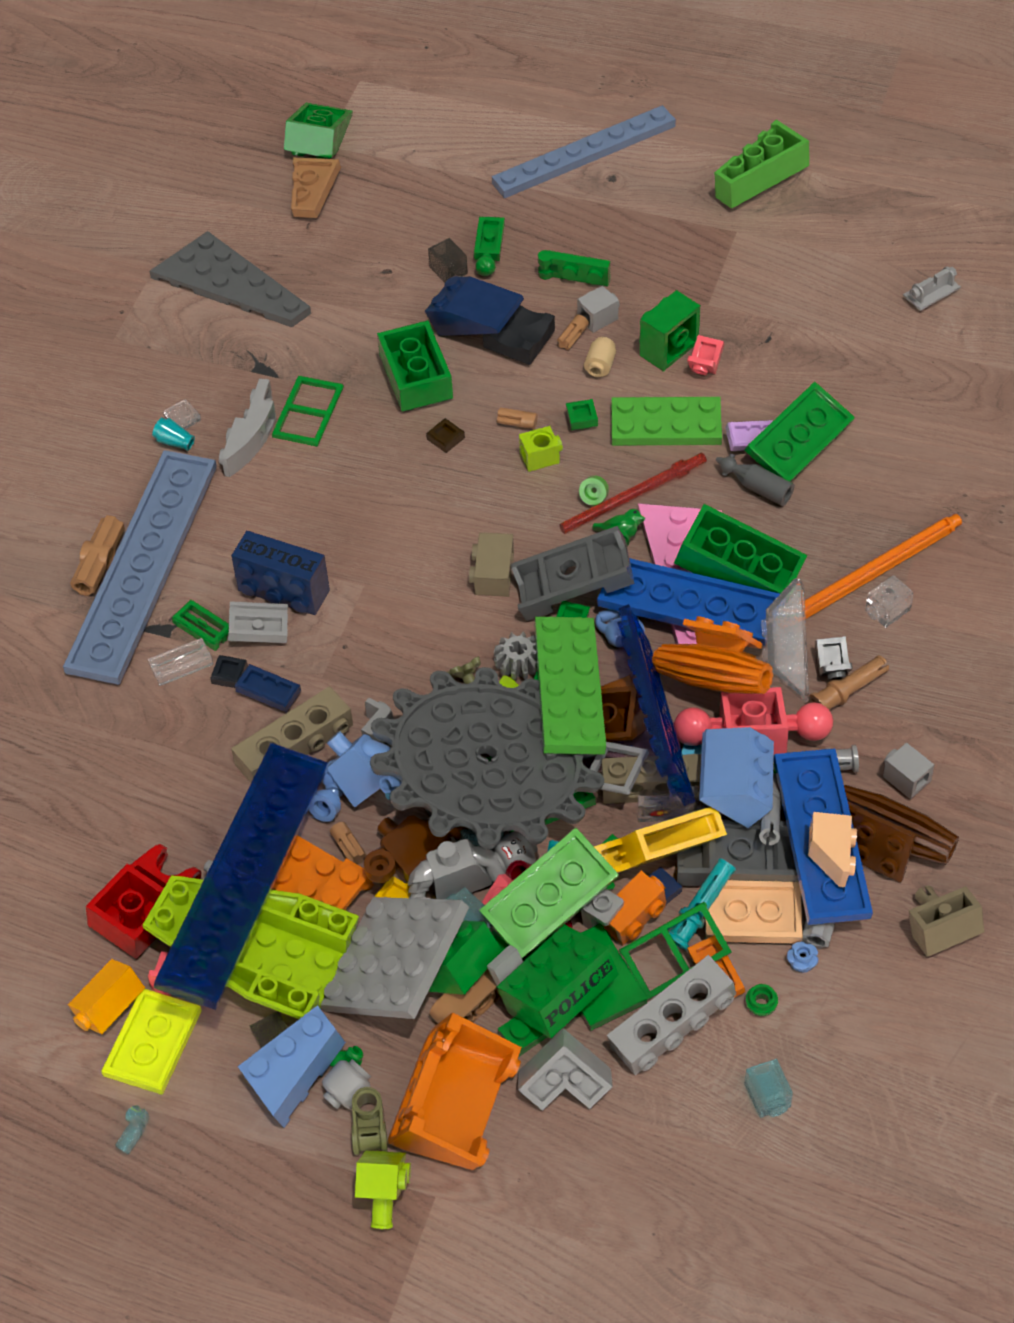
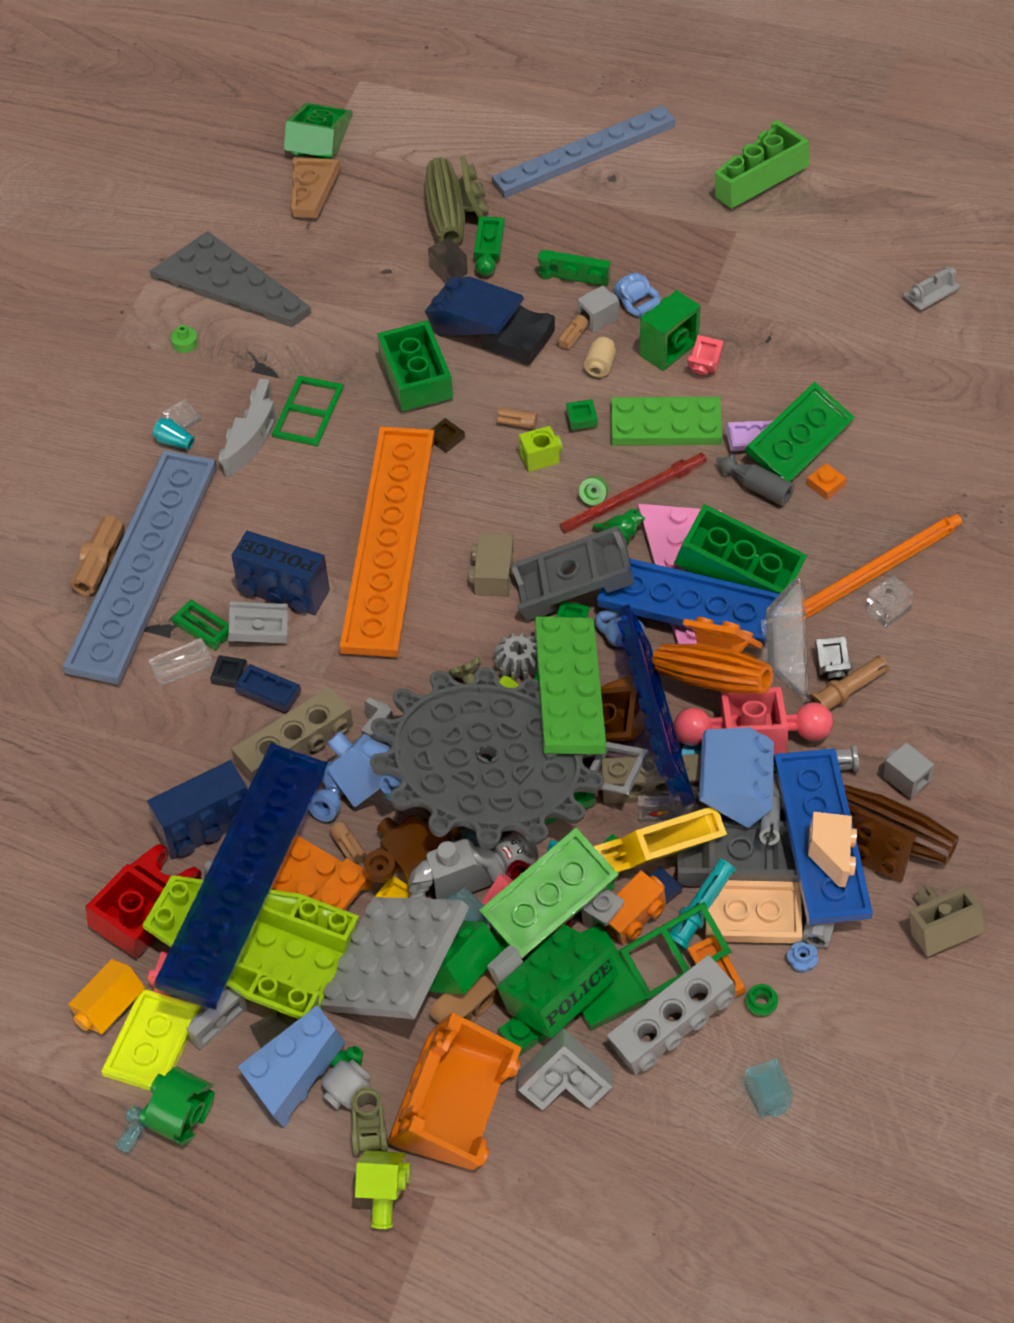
none -> green brick [139,1067,215,1145]
none -> dark blue brick [147,760,254,860]
none -> bright green tile [171,325,198,353]
none -> light grey slope [187,990,247,1051]
none -> orange plate [340,426,434,657]
none -> olive plate [425,156,489,246]
none -> medium blue piece [613,273,661,317]
none -> orange plate [806,463,847,500]

